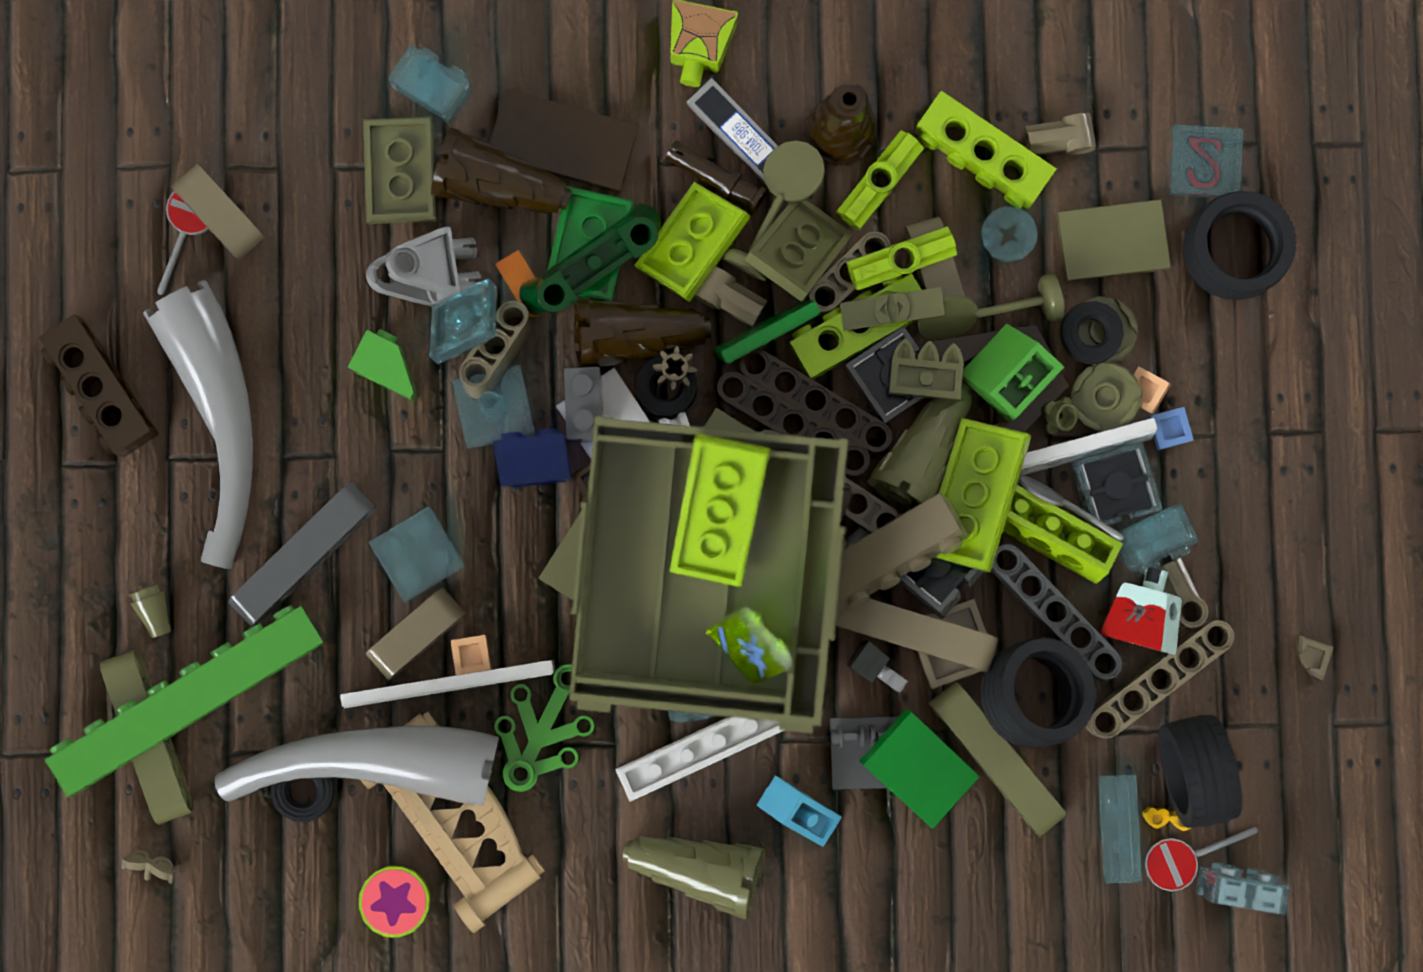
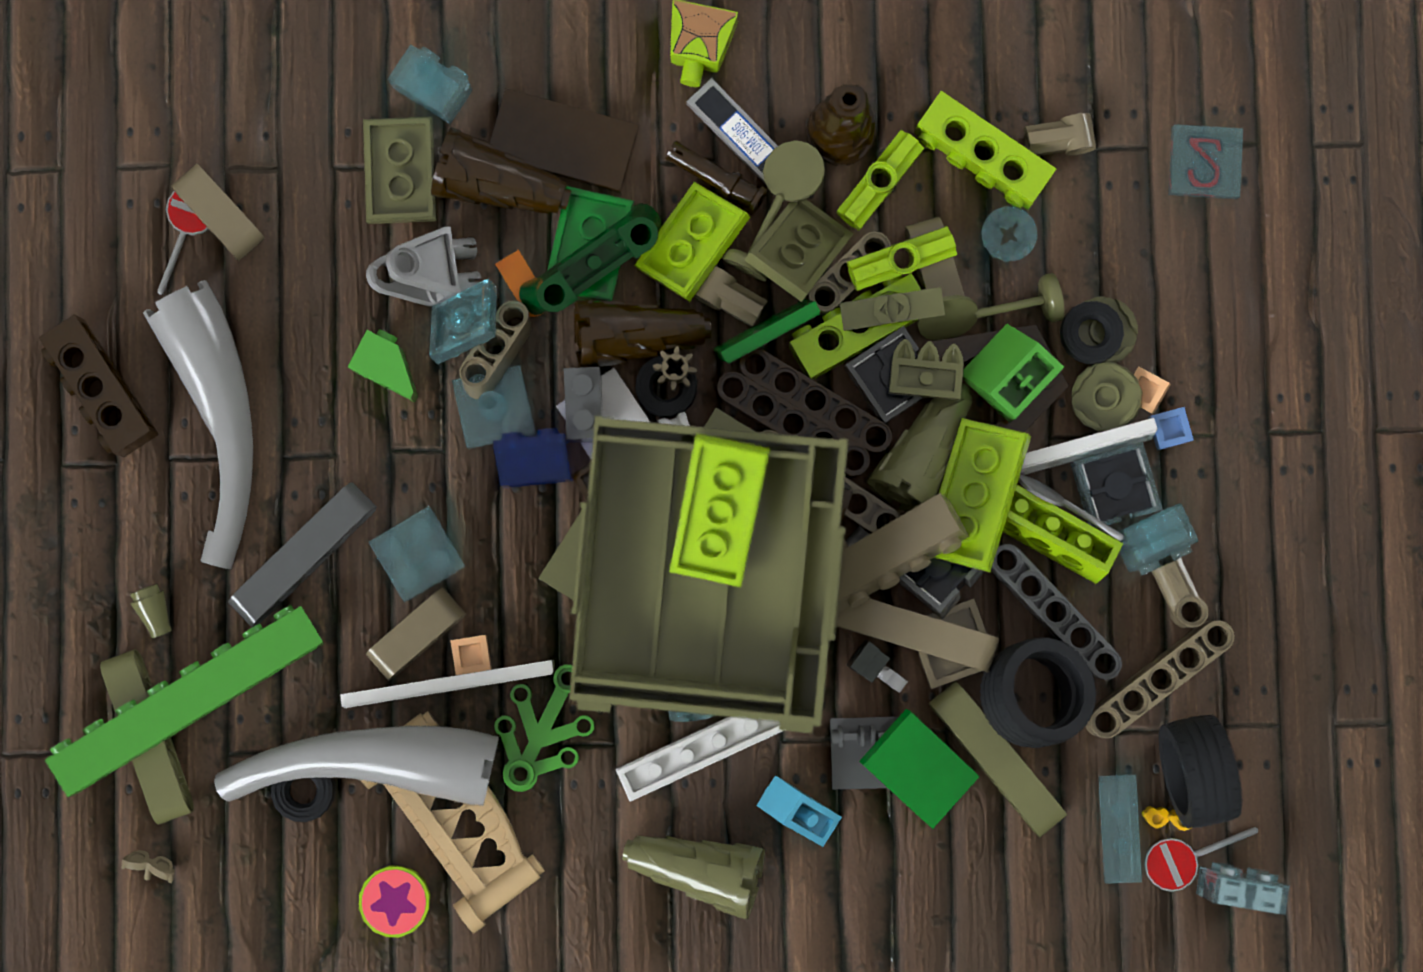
clear neon green tile [705,607,794,685] -> none
olive plate [1044,396,1078,435] -> none
olive tile [1056,199,1171,282] -> none
torso [1100,567,1182,655] -> none
black tyre [1183,191,1297,300] -> none
dark tan tile [1295,635,1334,680] -> none

